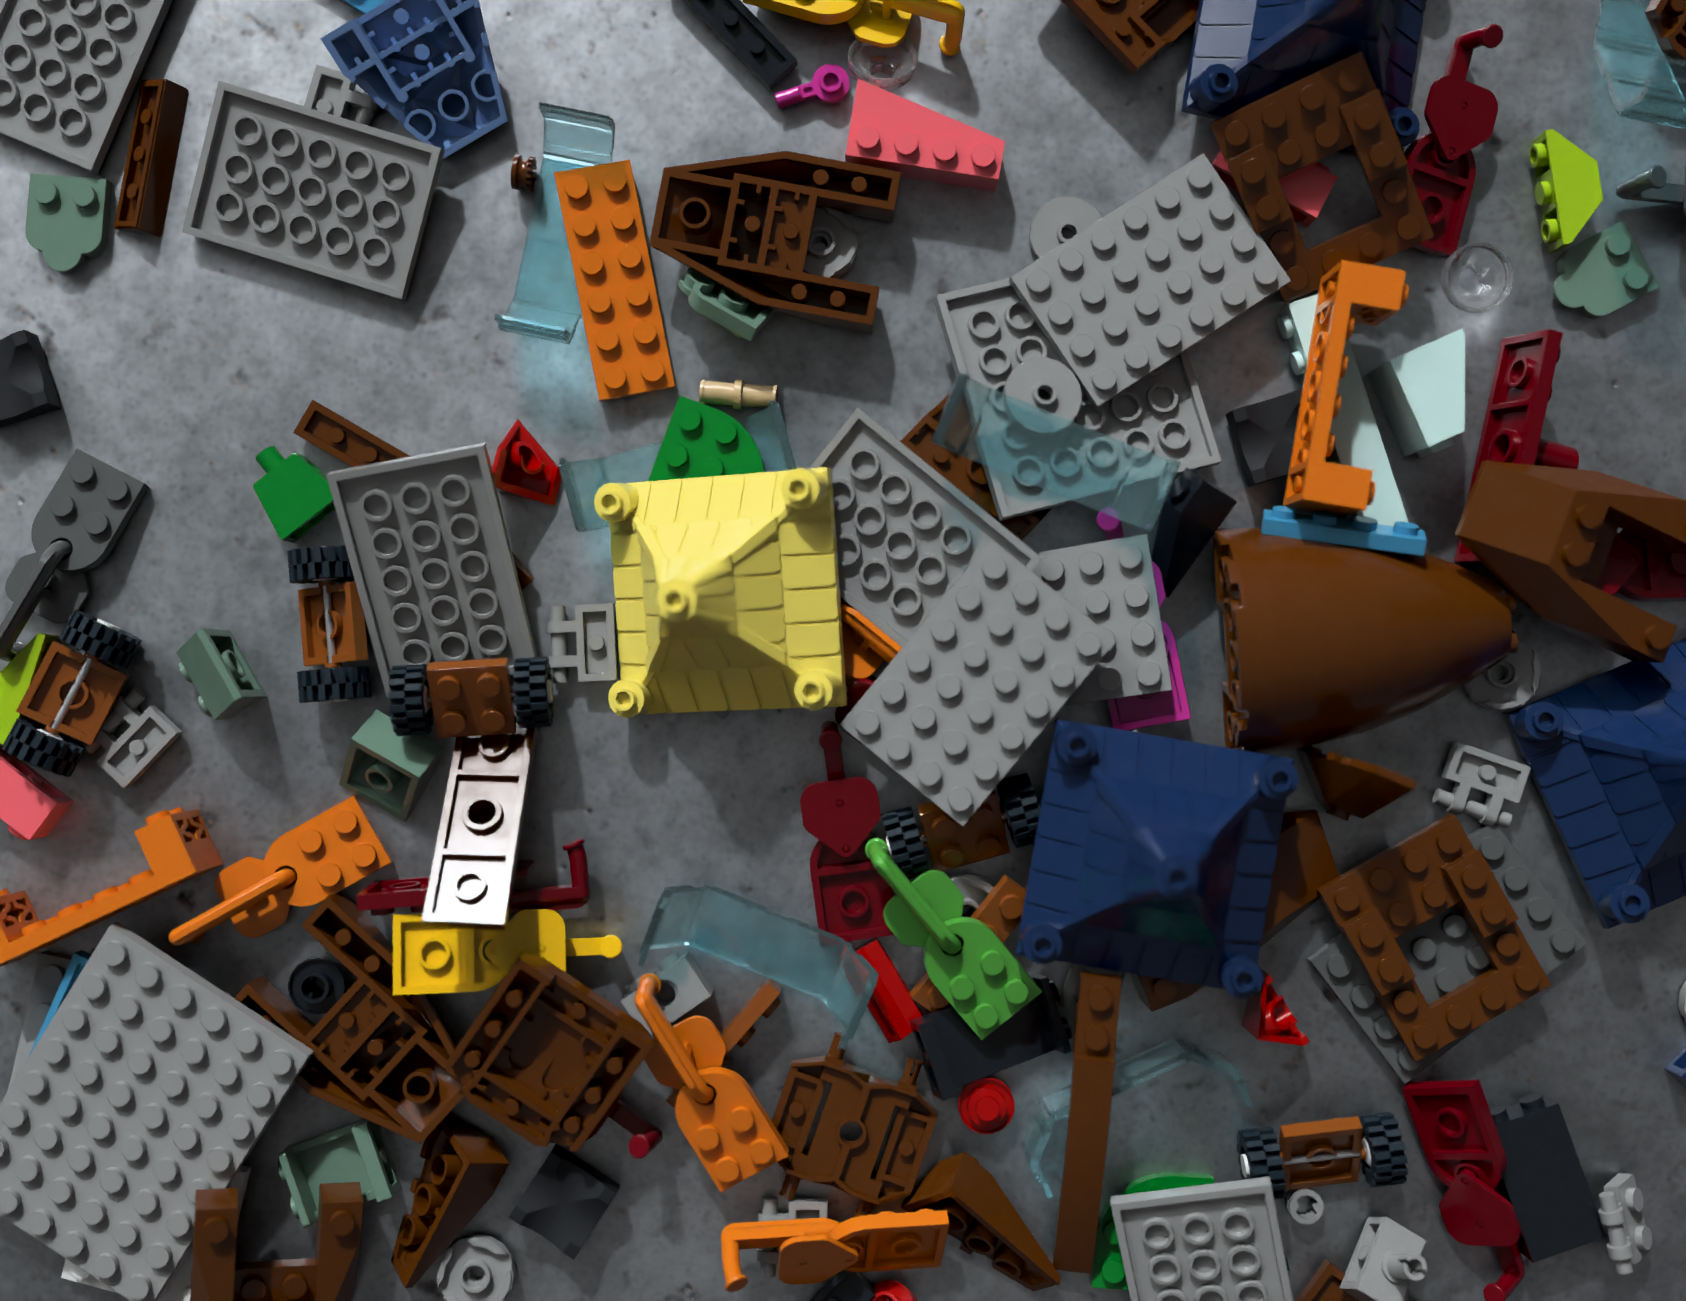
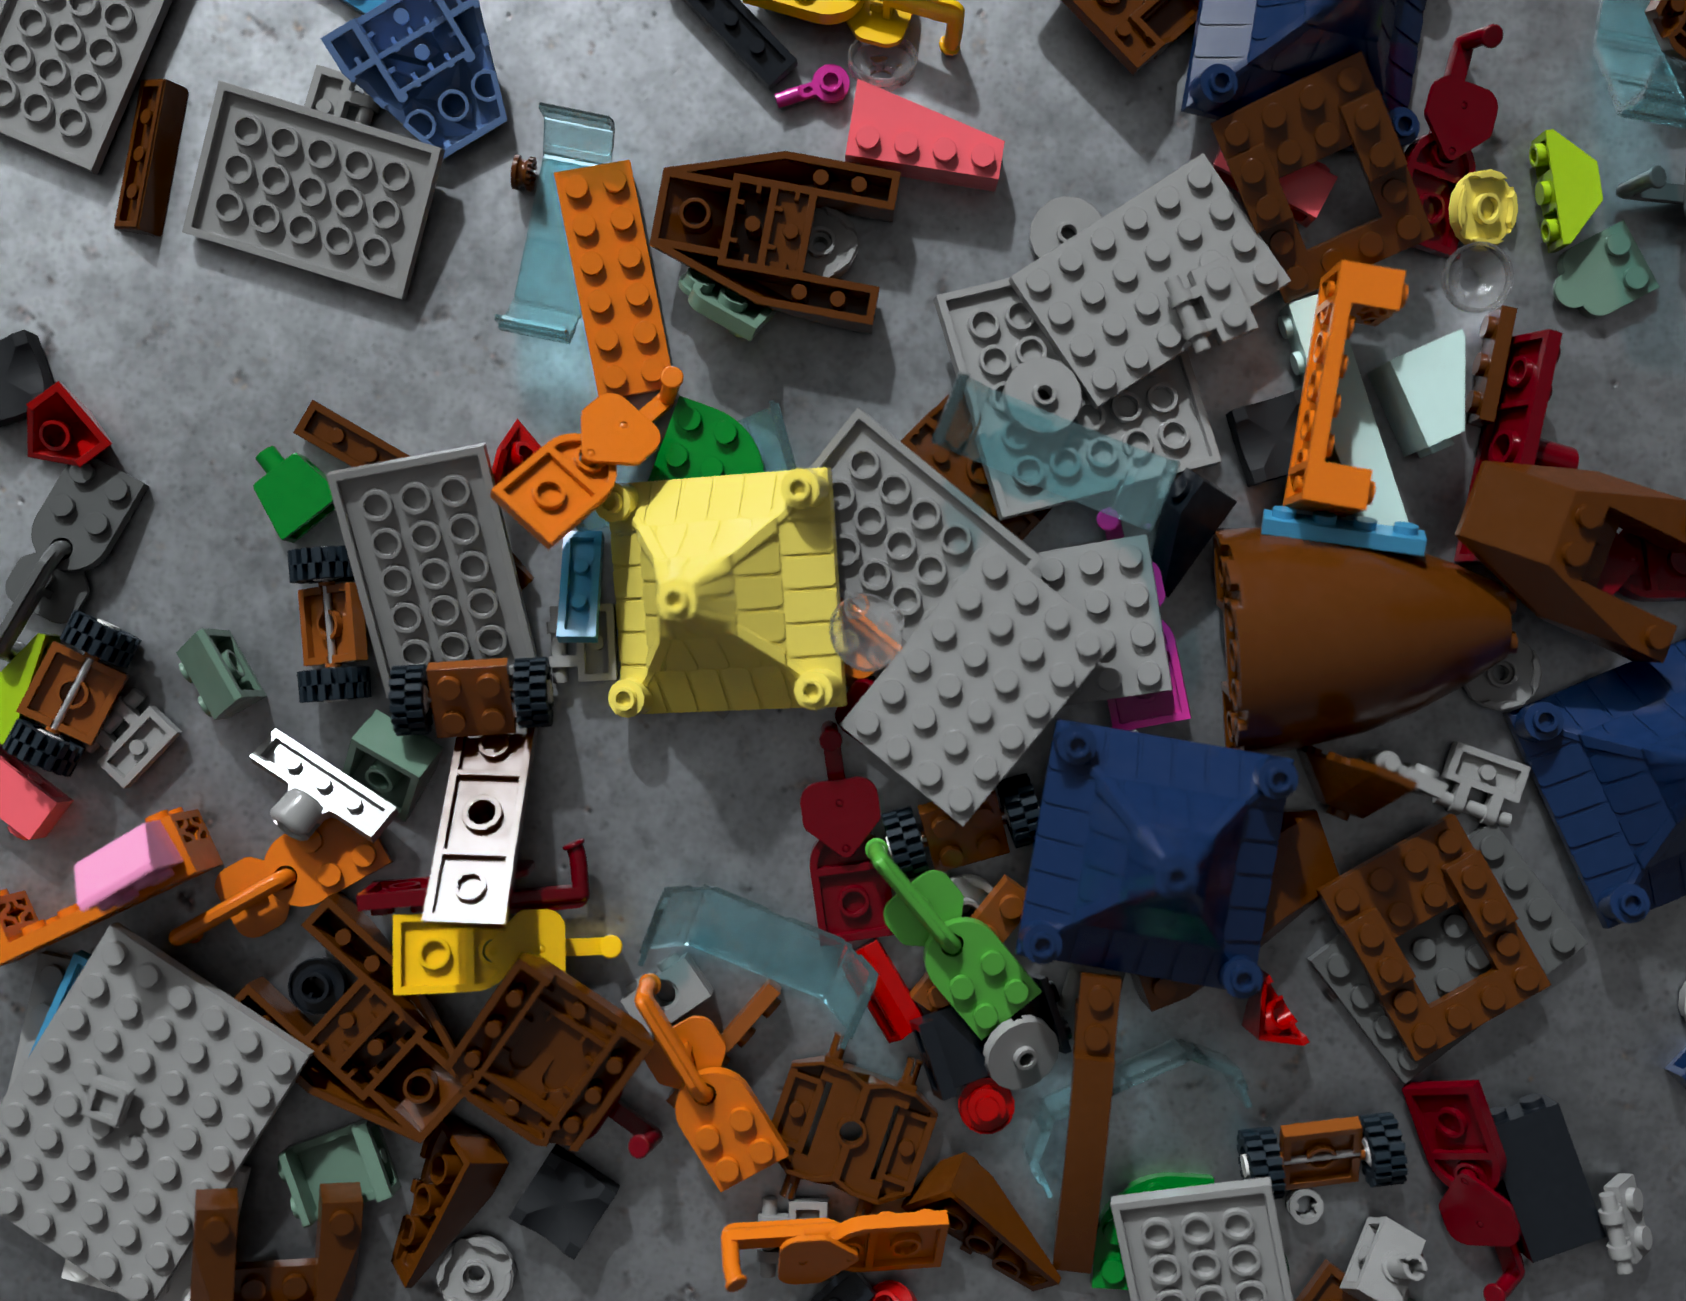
sand green plate [25,173,112,272] -> none
tan pin [699,379,779,410] -> none
none -> red slope [26,381,113,467]
none -> bright pink slope [74,820,184,912]
none -> light grey tile [81,1074,136,1129]
none -> plate [250,728,399,843]
none -> orange plate [490,366,684,550]
none -> dark azure plate [556,531,604,643]
none -> clear dish [830,593,904,672]
none -> light grey plate [983,1015,1059,1090]
none -> light grey plate [1164,256,1259,354]
none -> light grey plate [1362,749,1449,799]
none -> light yellow tile [1448,169,1518,249]
none -> reddish brown plate [1465,305,1518,427]

